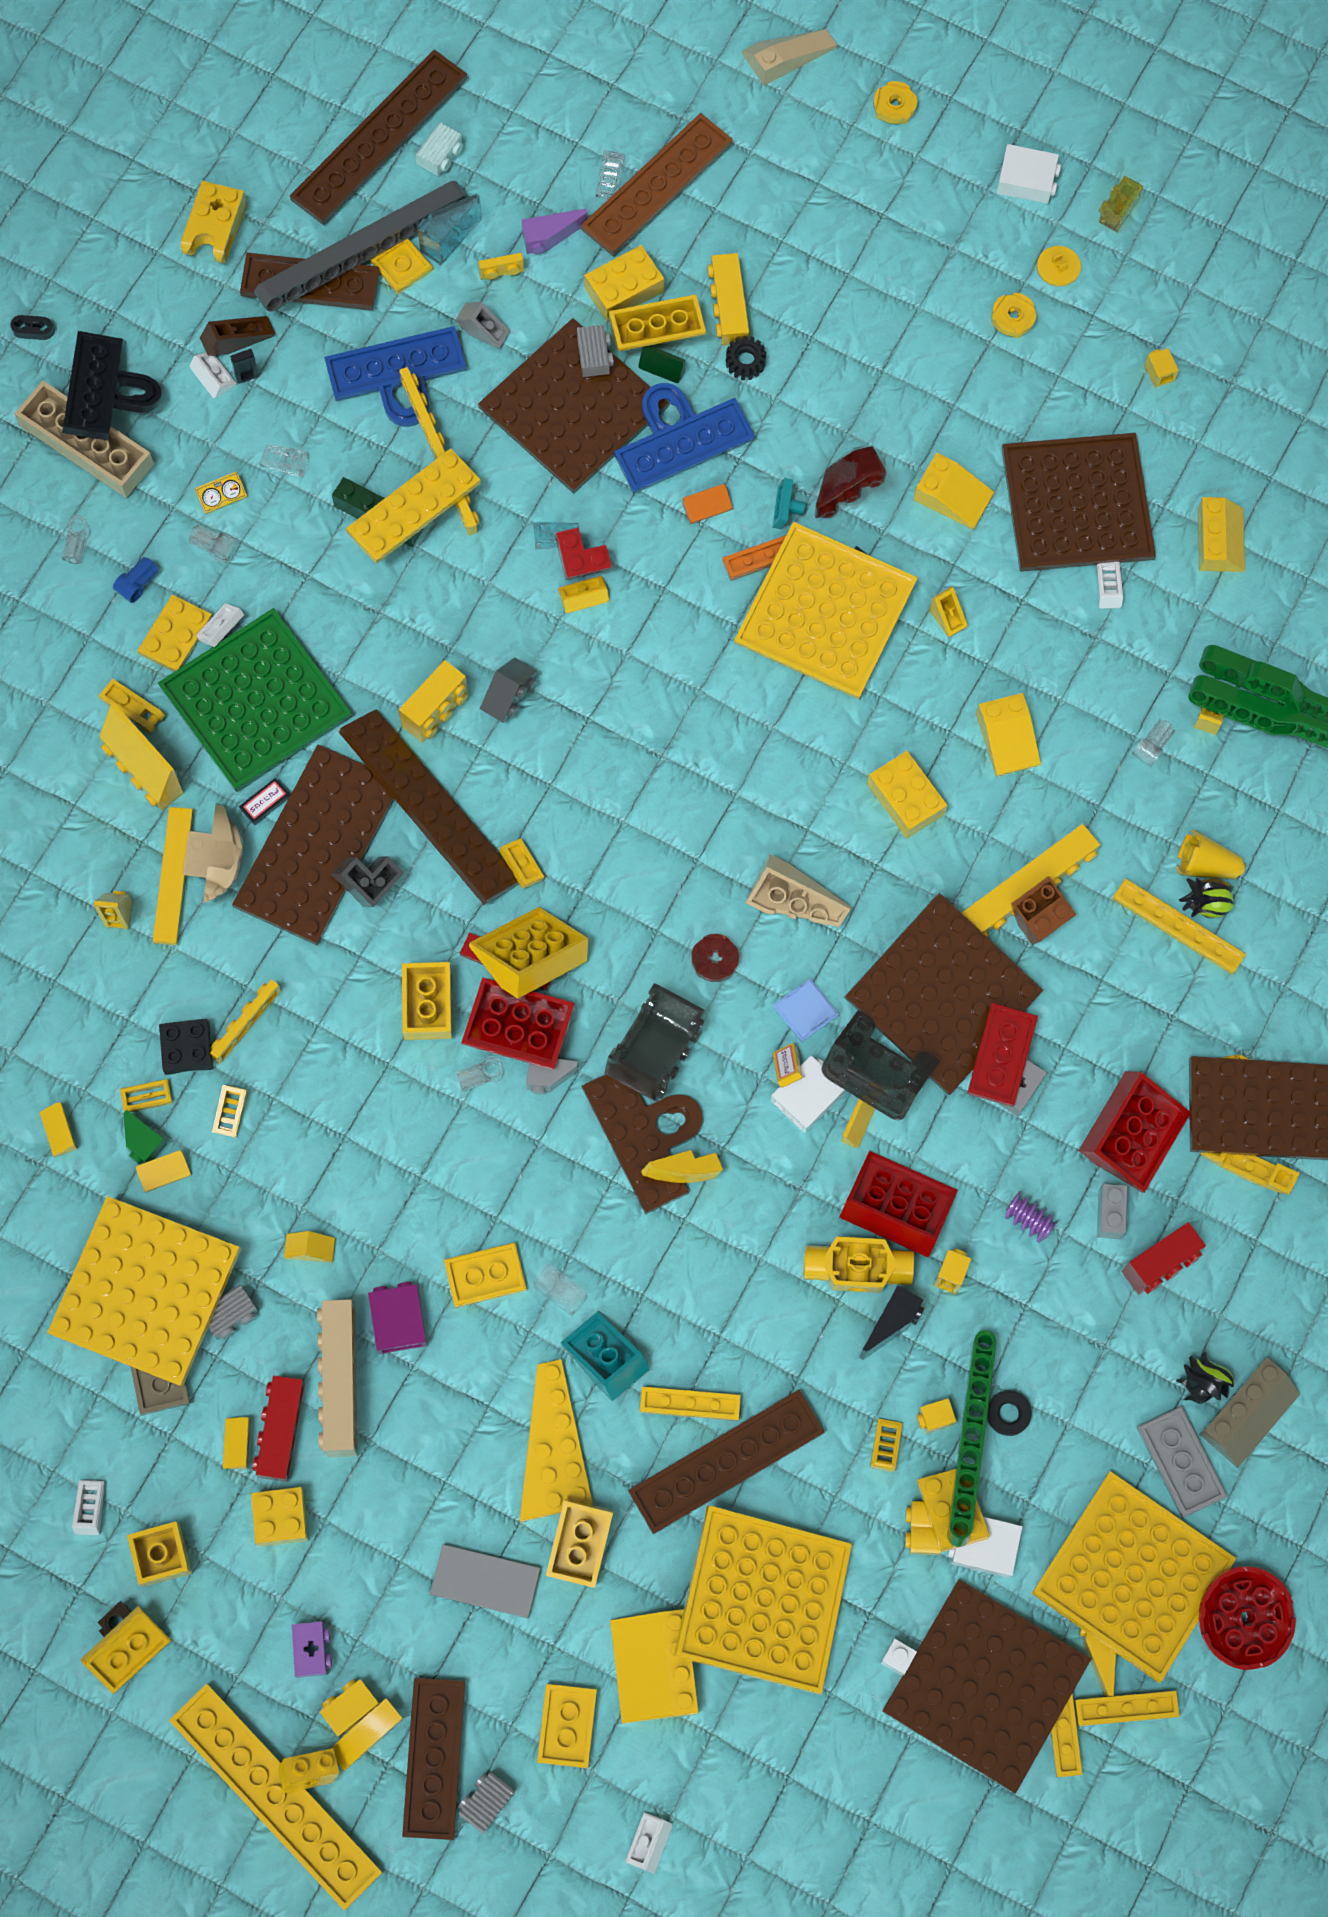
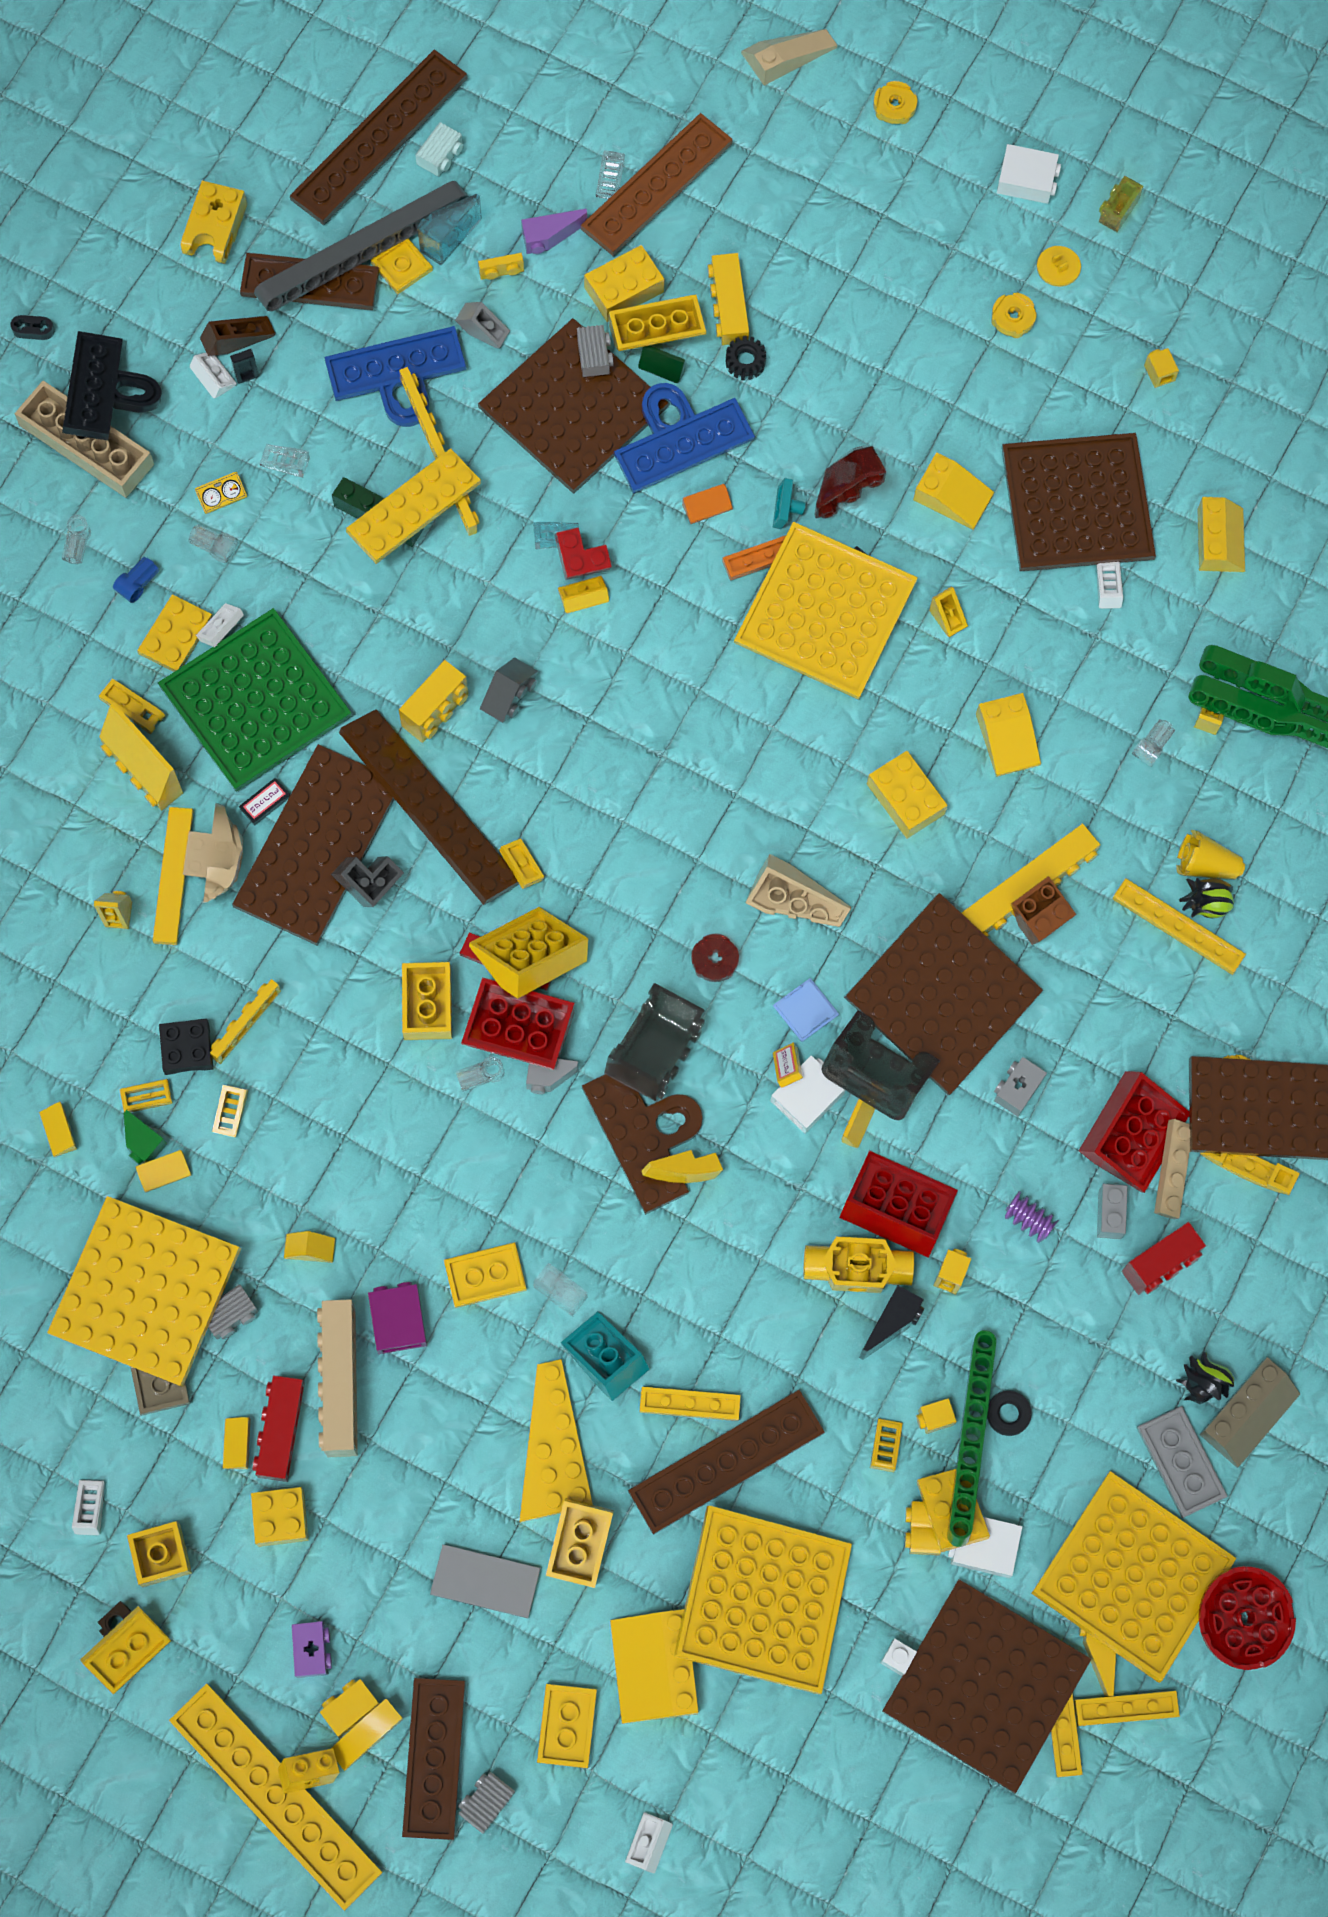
red tile [967,1003,1038,1107] -> none
none -> tan plate [1154,1119,1190,1219]

